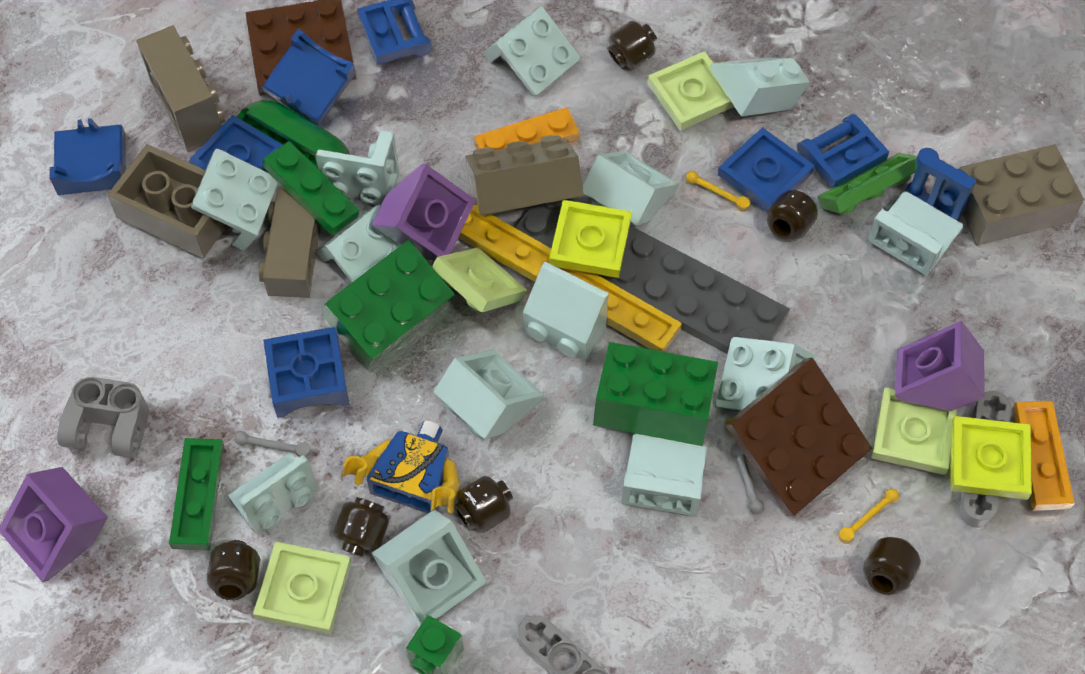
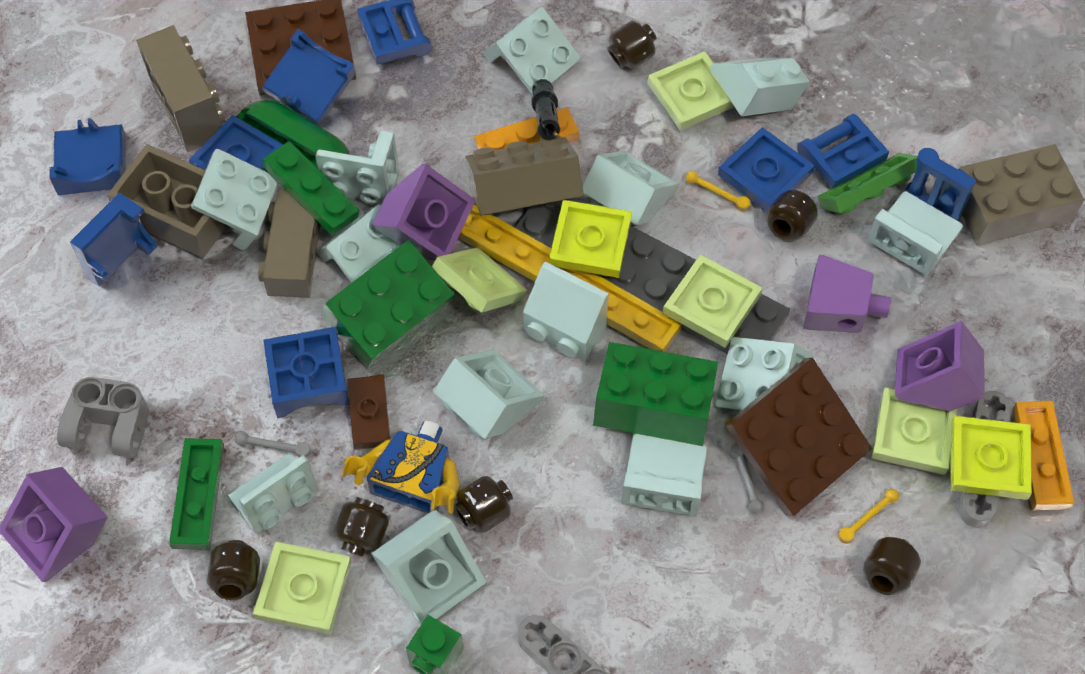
none -> blue piece [70,193,158,286]
none -> reddish brown plate [347,374,390,450]
none -> black pin [531,79,560,140]
none -> yellowish green plate [663,254,763,348]
none -> medium lavender torso [803,254,891,333]

